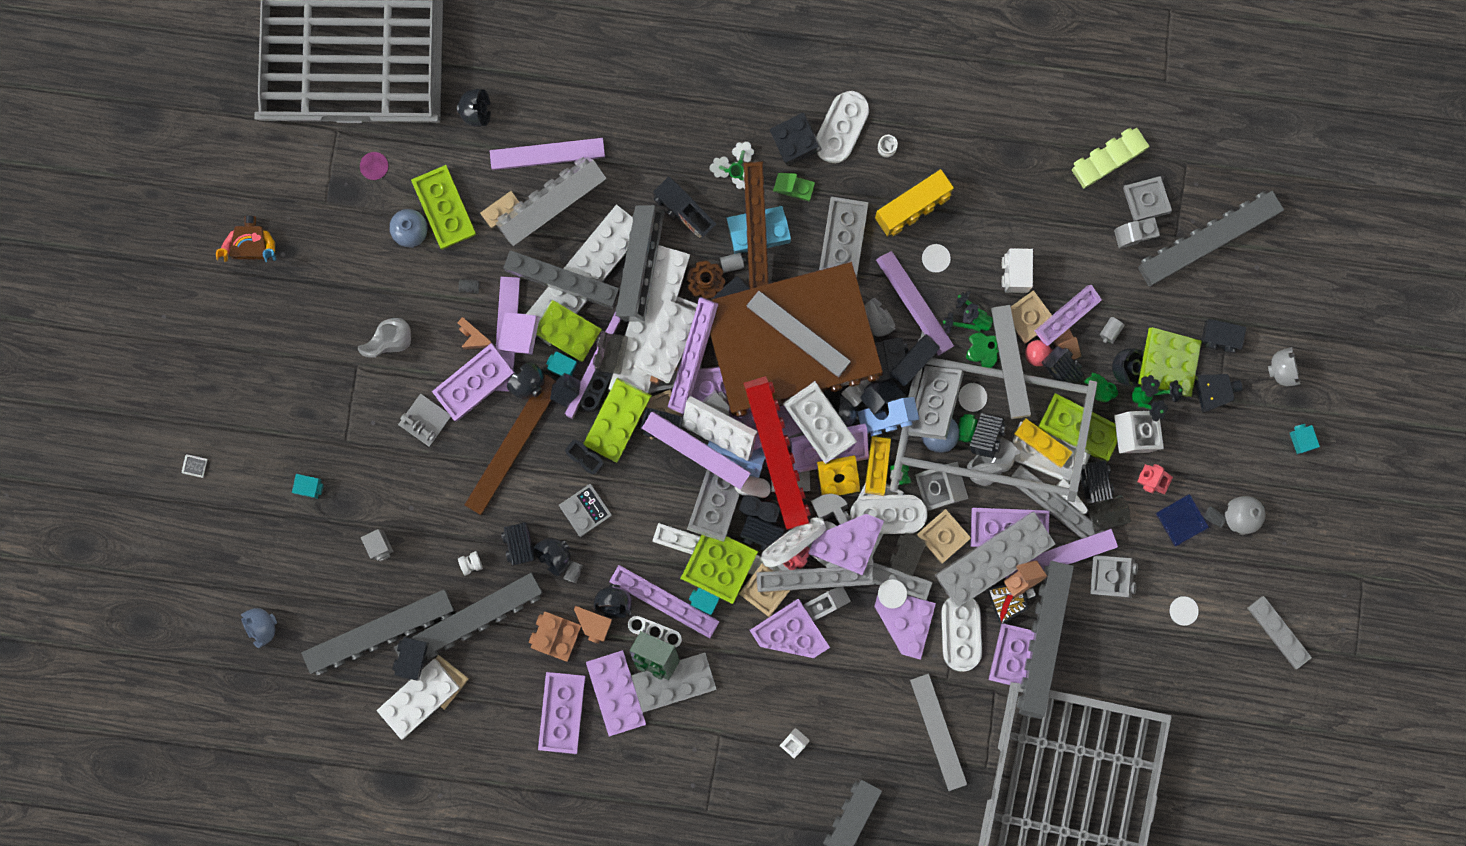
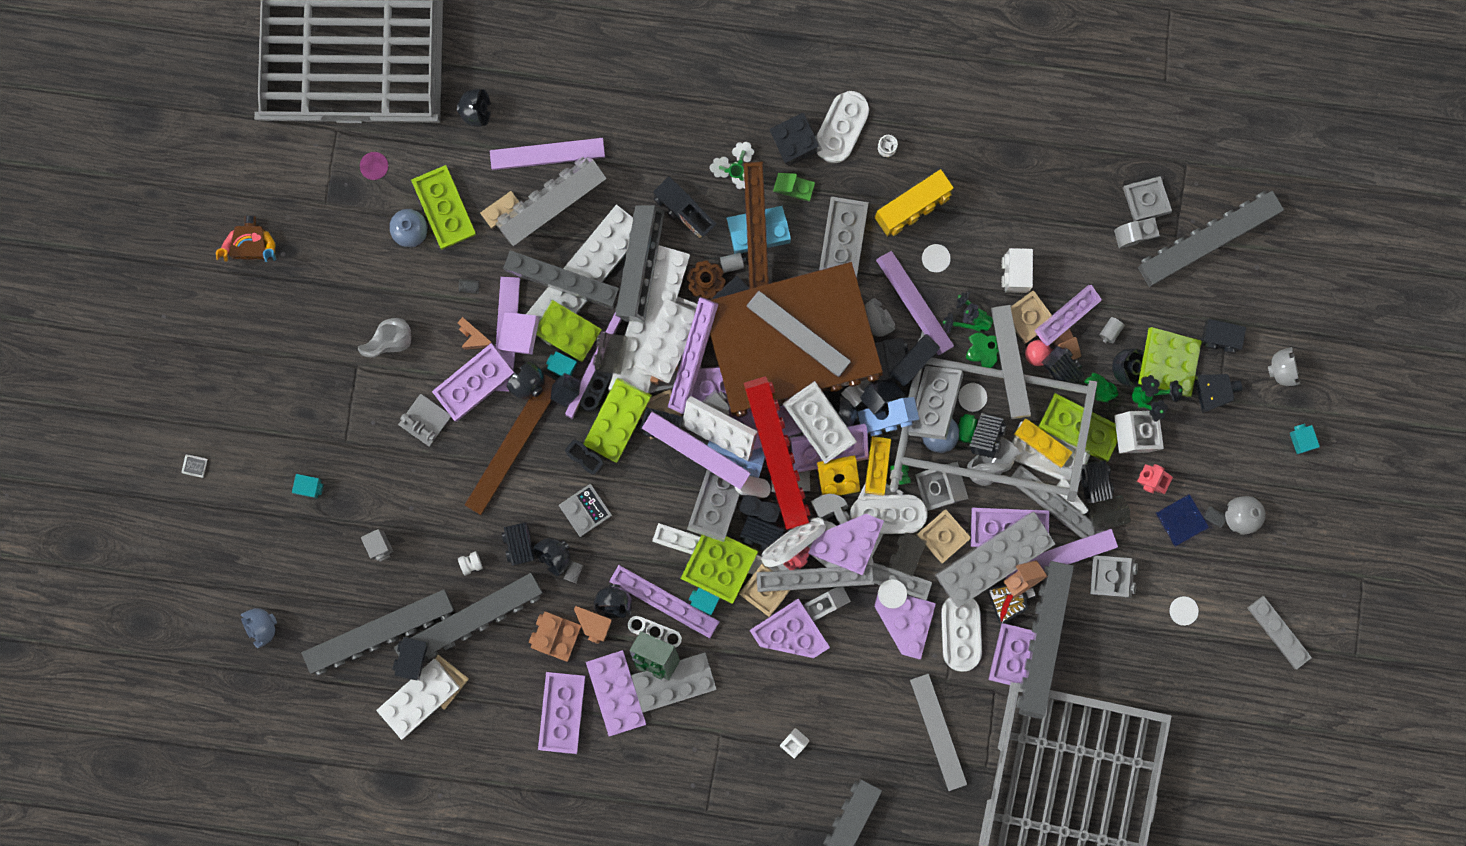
yellowish green brick [1072,128,1150,189] -> none

